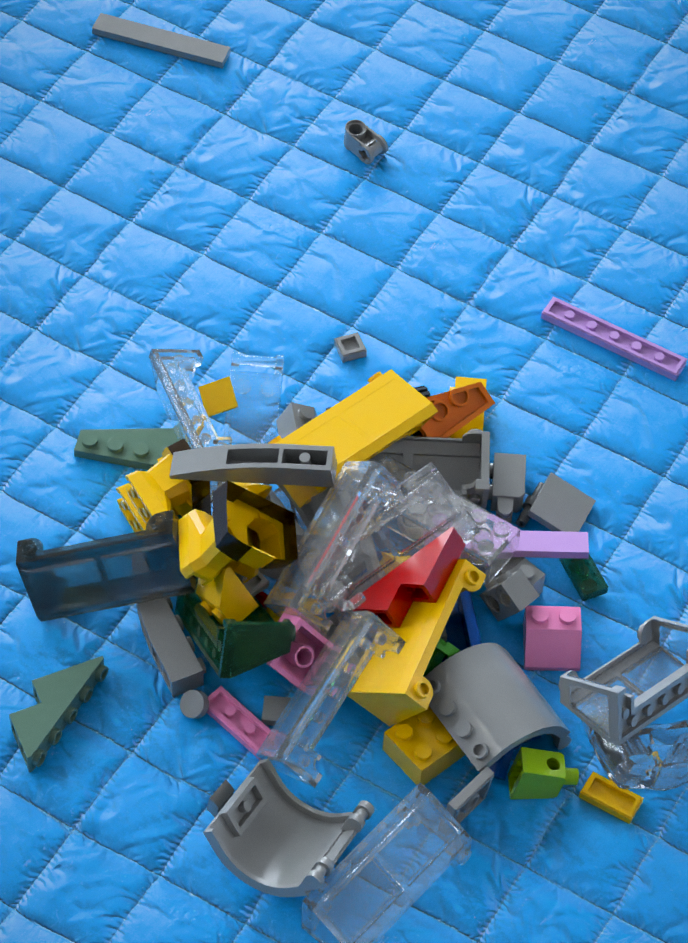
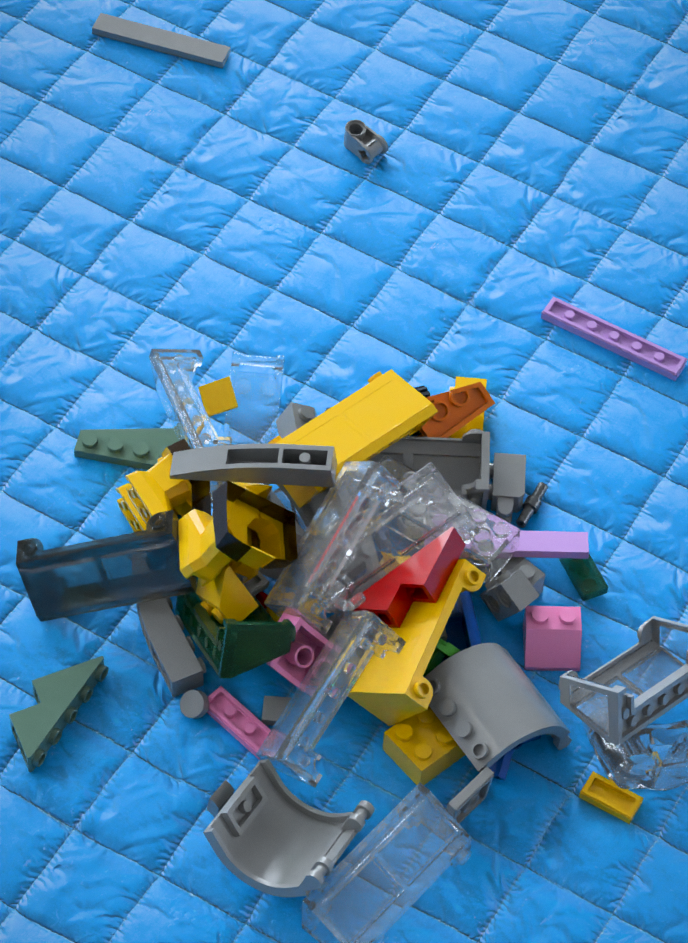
light grey tile [334,332,367,363] -> none
lime torso [507,747,579,800] -> none
light grey tile [526,472,596,532] -> none

